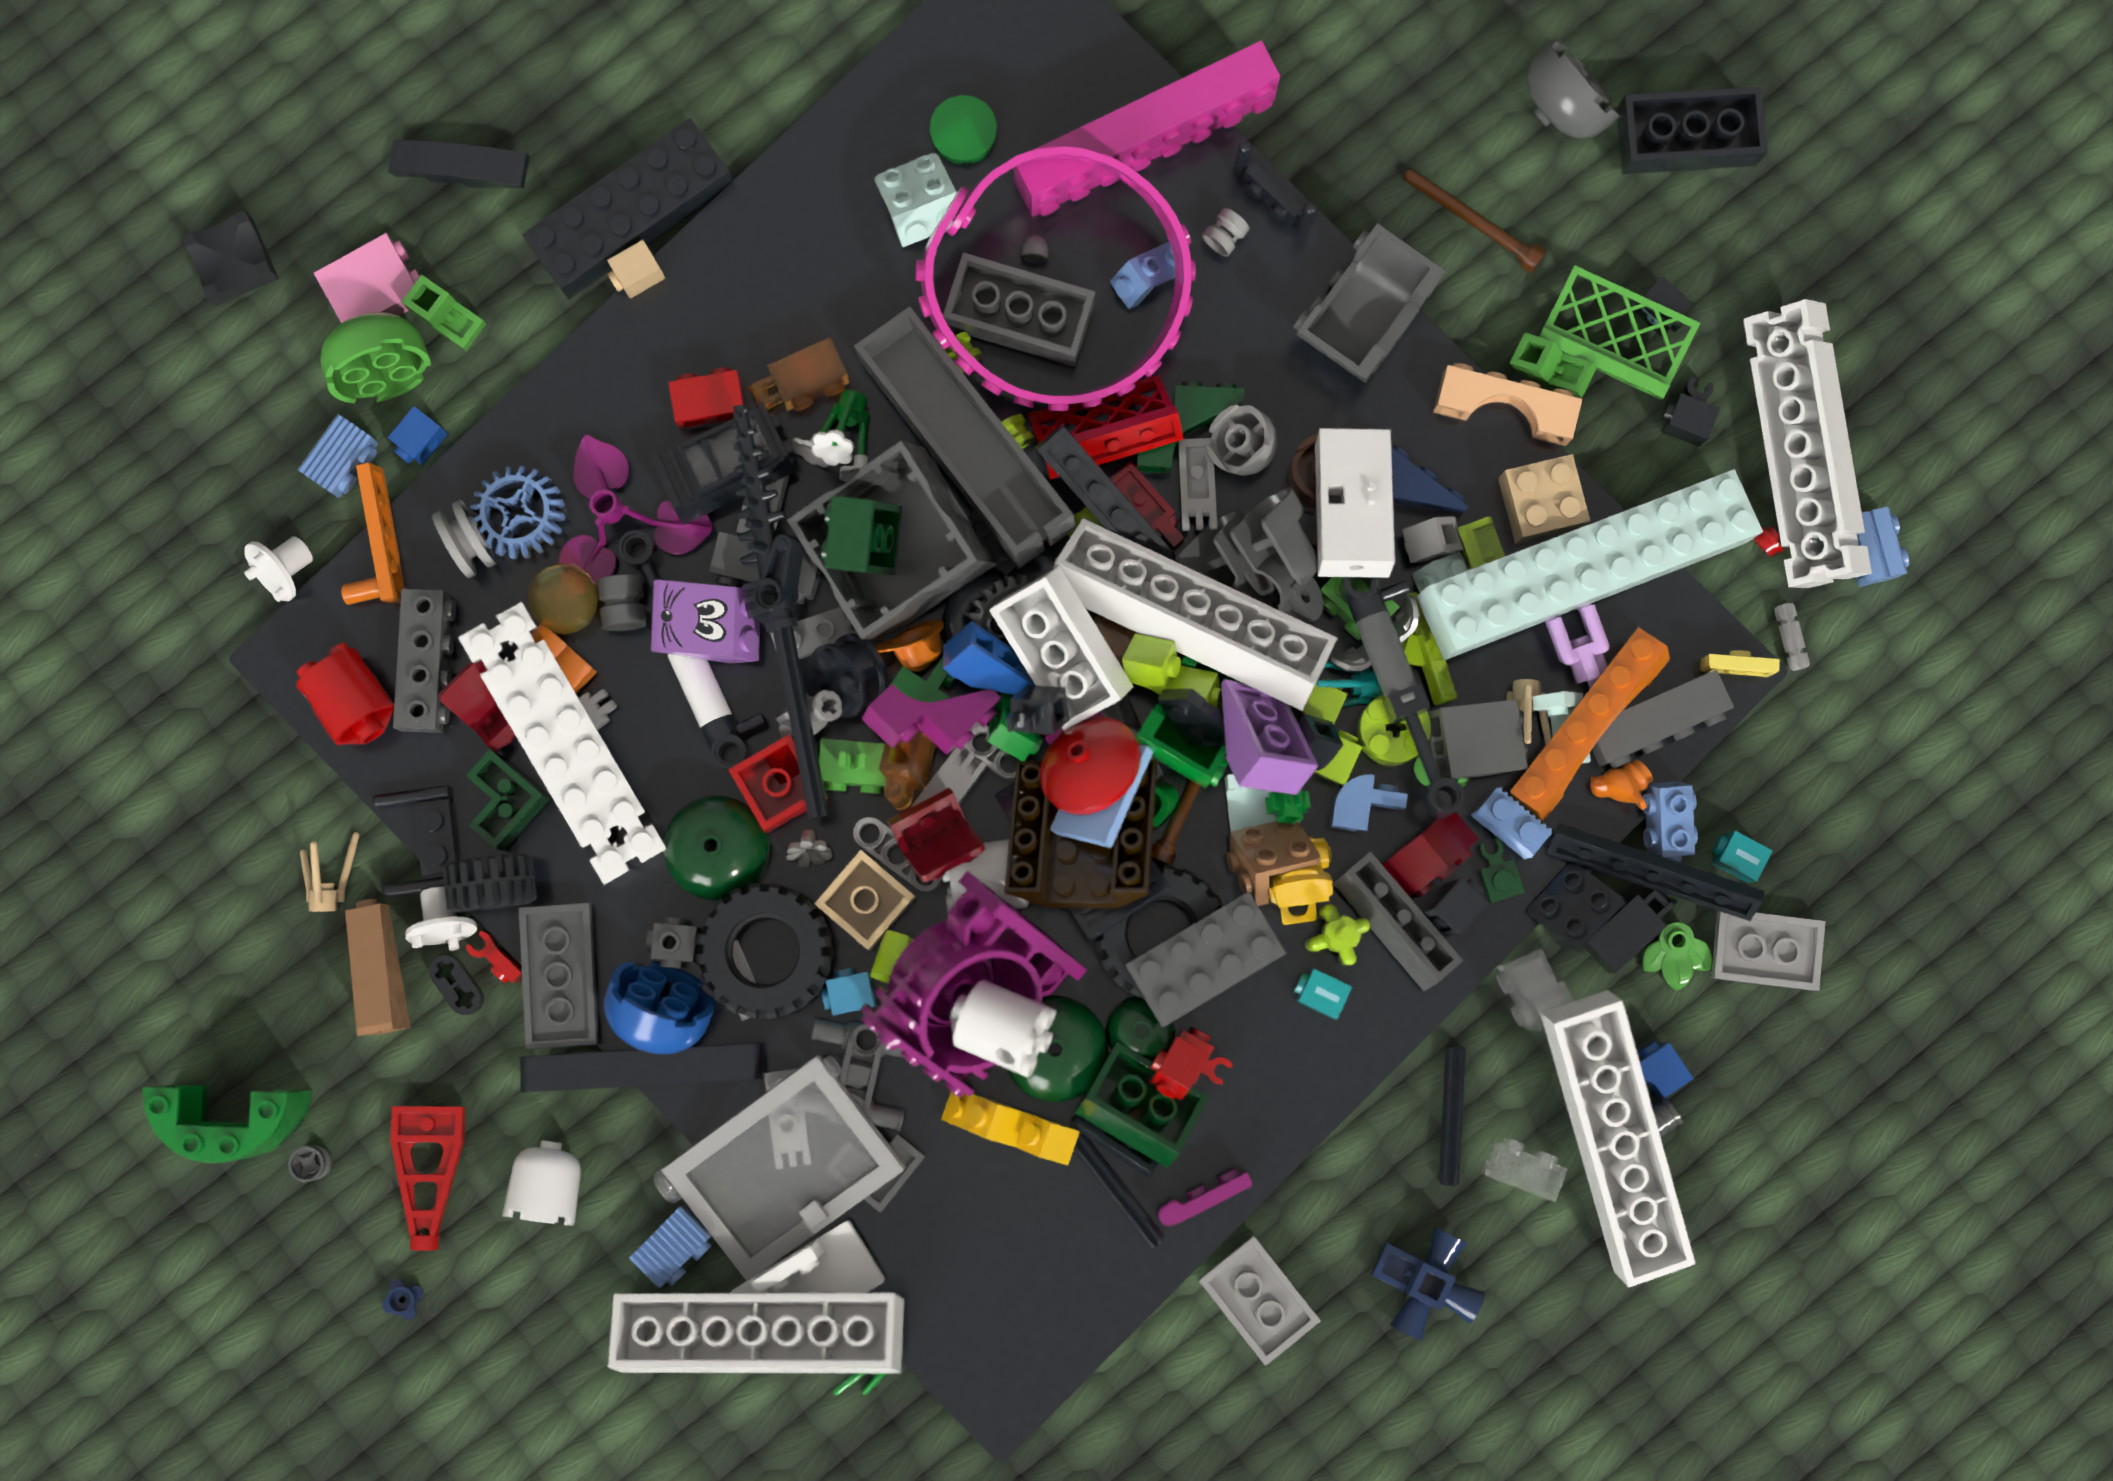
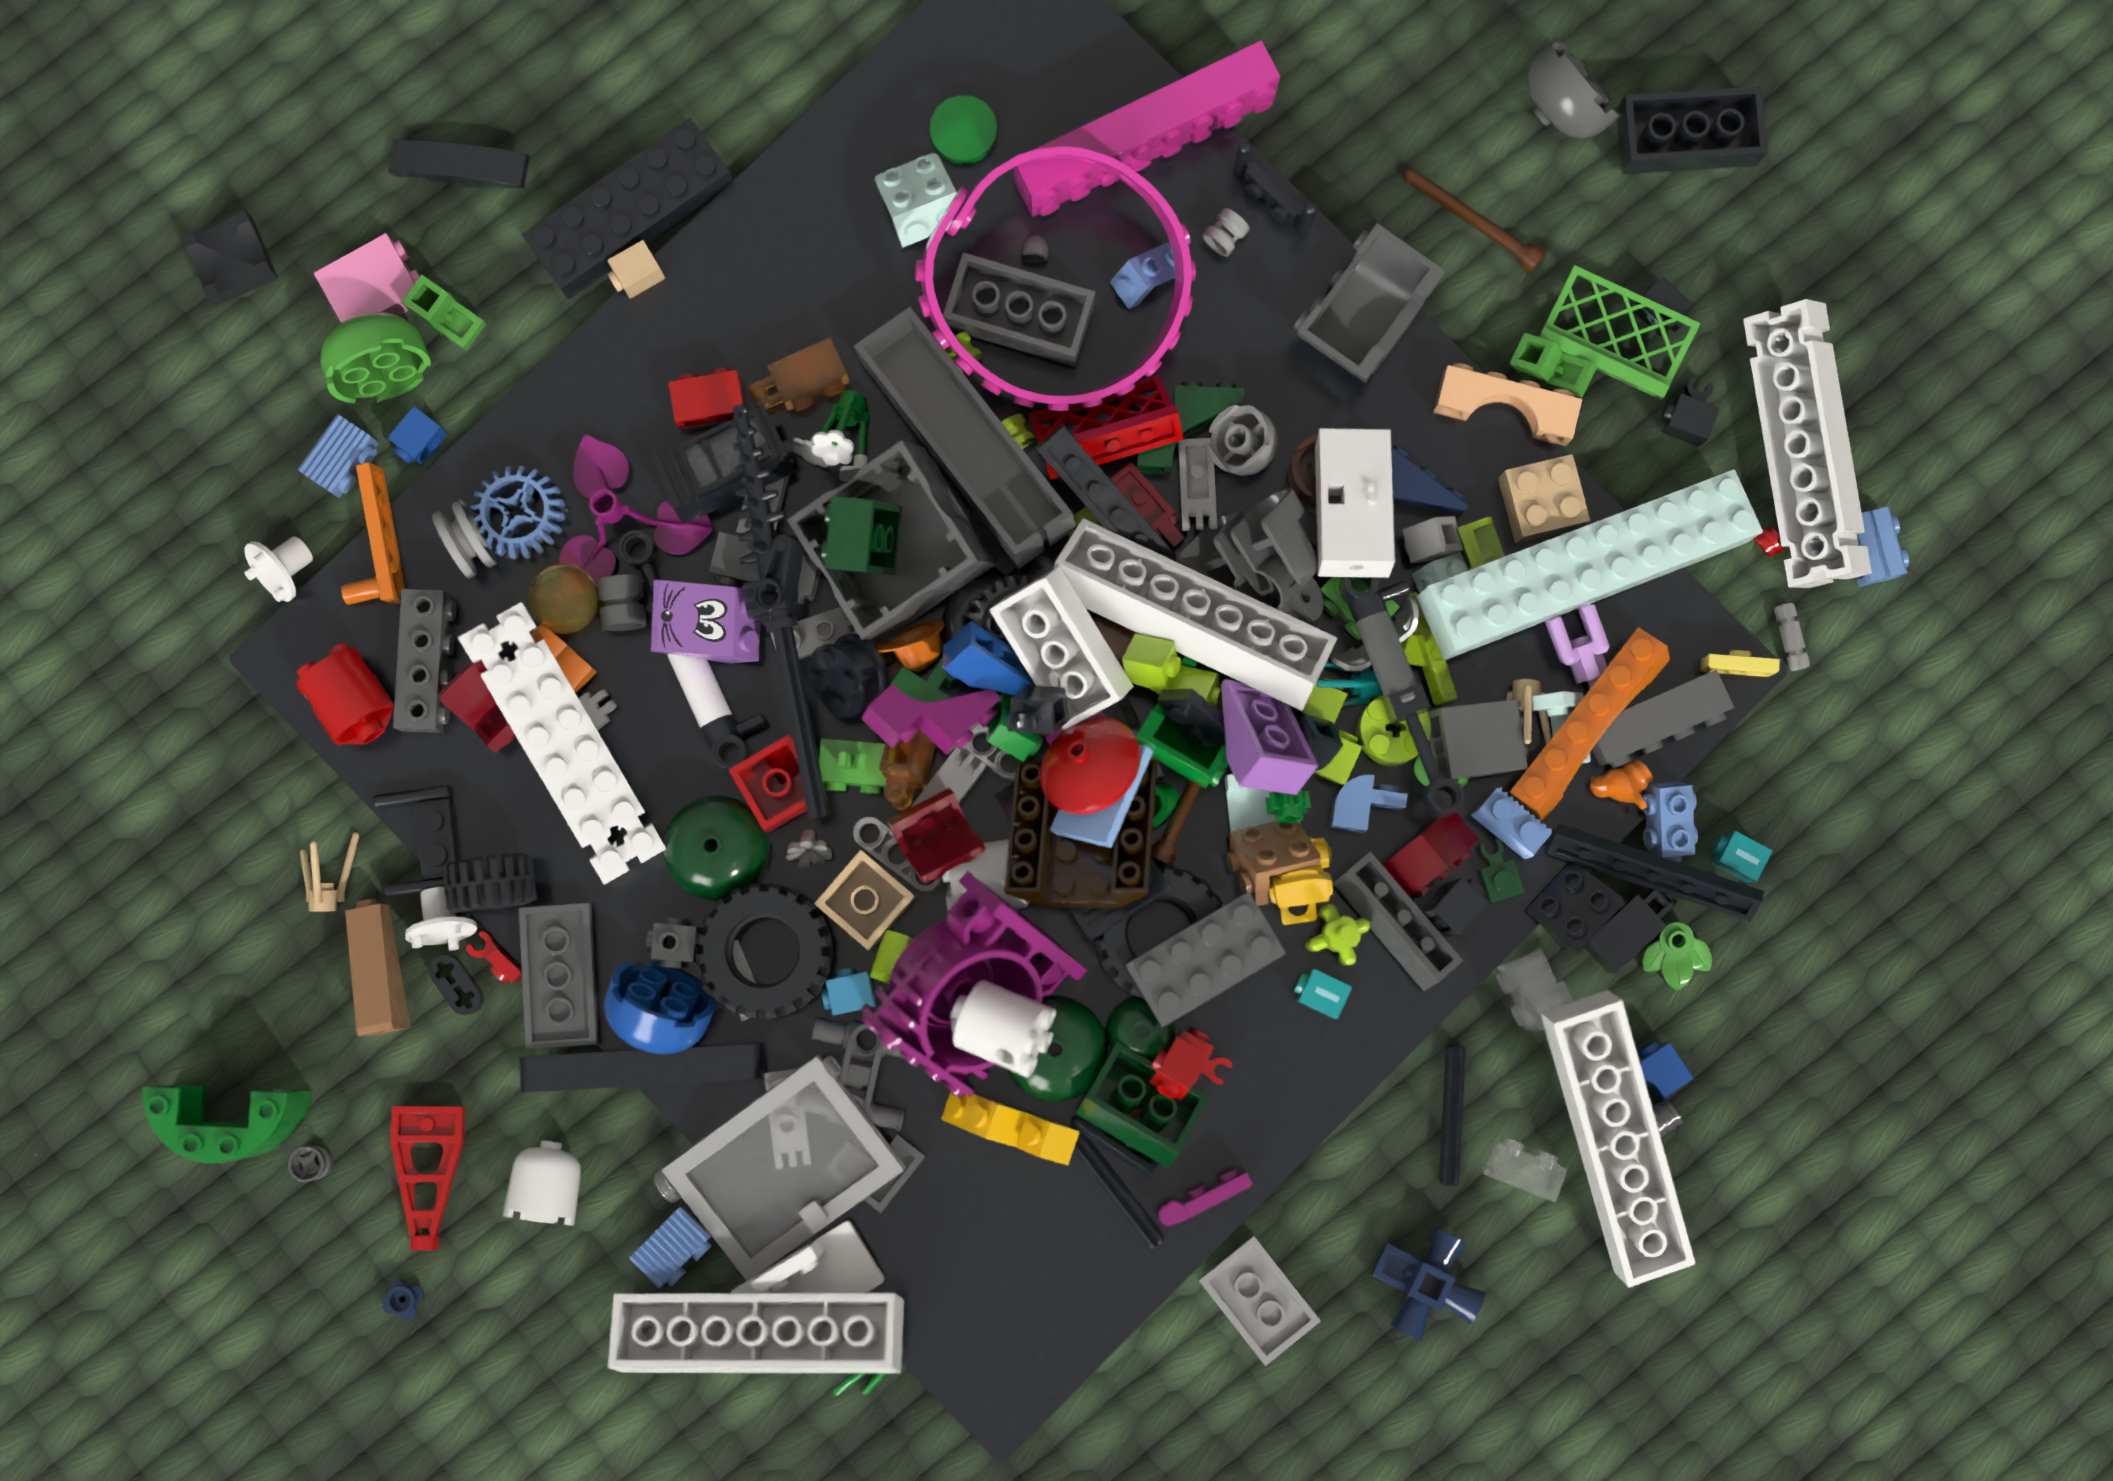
dark green brick [466,749,550,851] -> none
light grey connector [775,690,842,740] -> none
light grey plate [1711,911,1826,991] -> none

